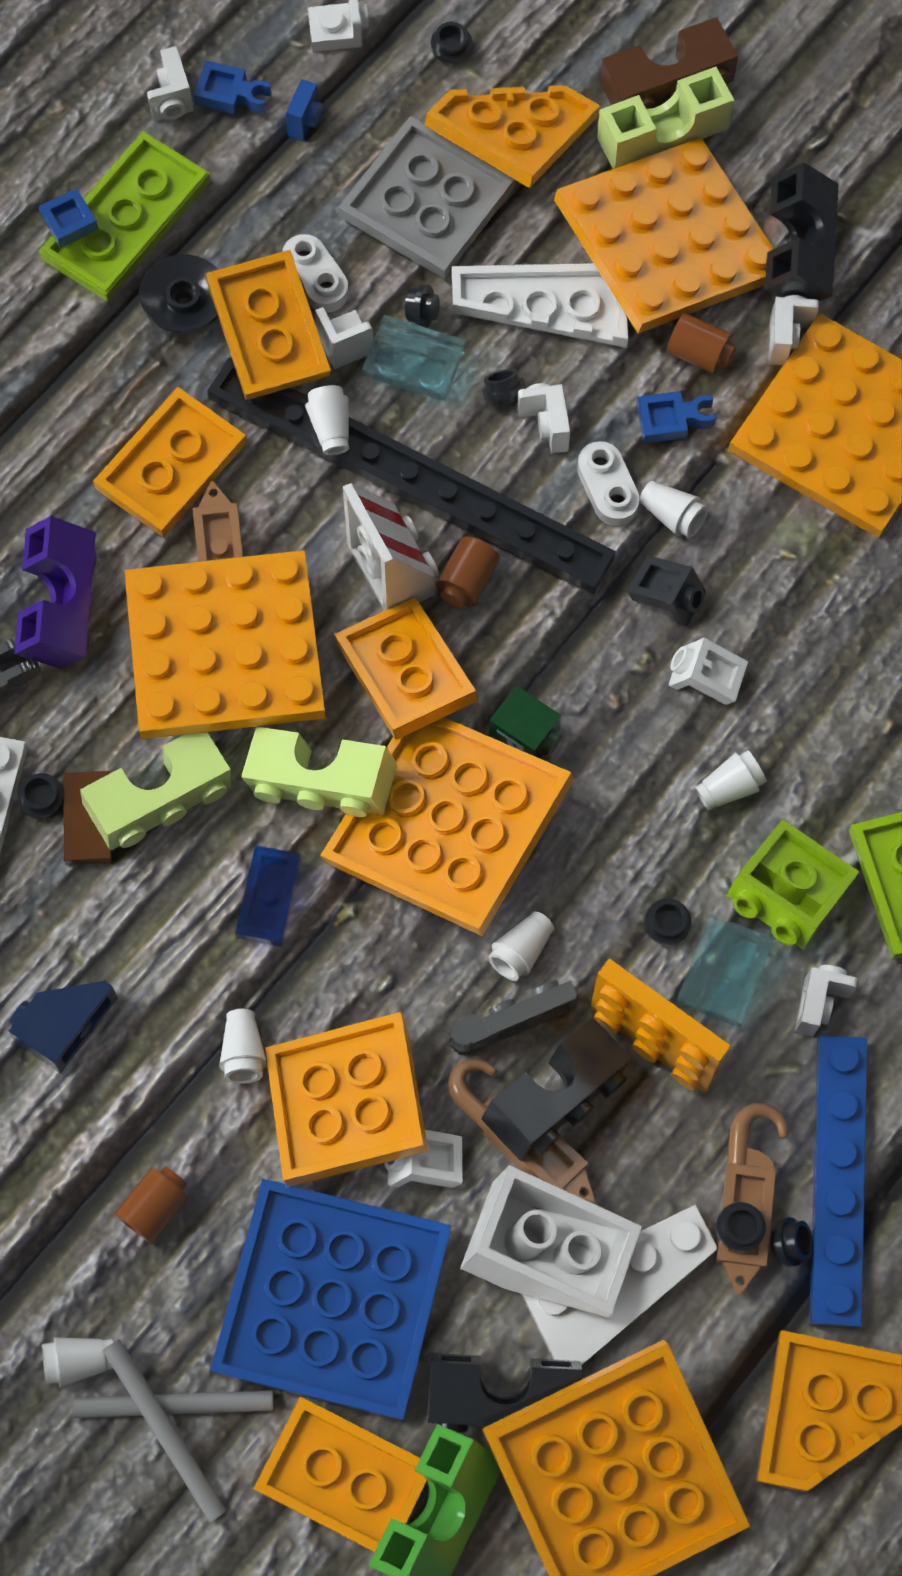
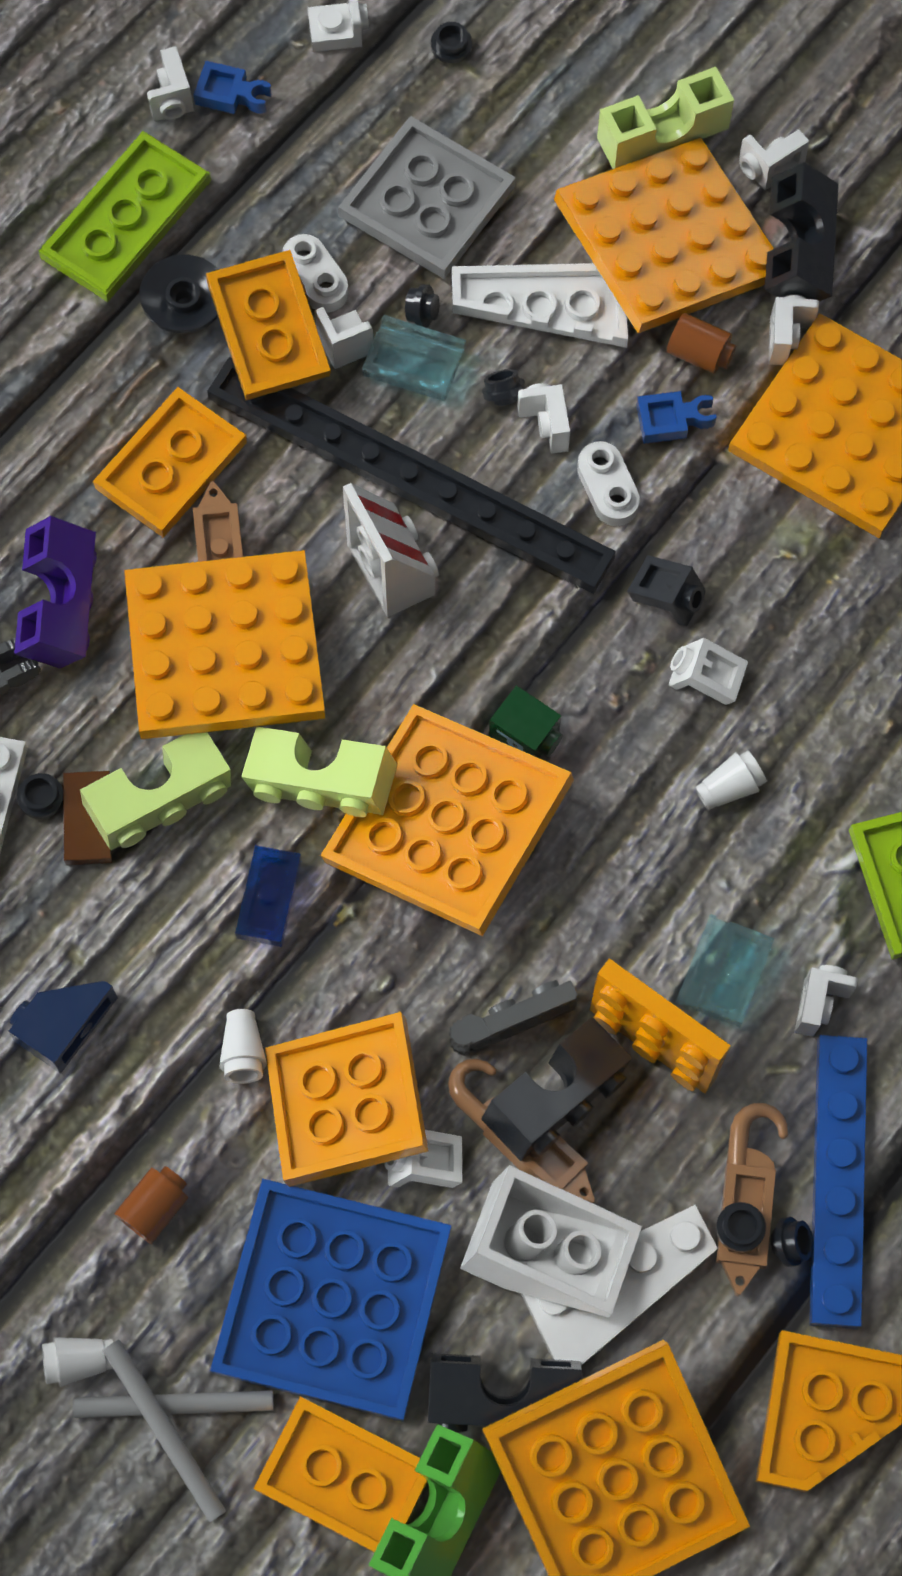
blue plate [38,188,98,248] -> none
blue plate [286,79,323,142] -> none
white cone [305,385,349,455] -> none
light orange plate [334,597,478,740] -> none
light orange plate [424,85,600,188] -> none
dark orange brick [436,536,501,609] -> none
white cone [488,911,554,981] -> none
reddish brown arch [600,17,738,109] -> none
white cone [639,481,708,538] -> none
black plate [644,899,692,945] -> none
lime plate [726,819,859,950] -> none
none -> white bracket [739,129,809,190]

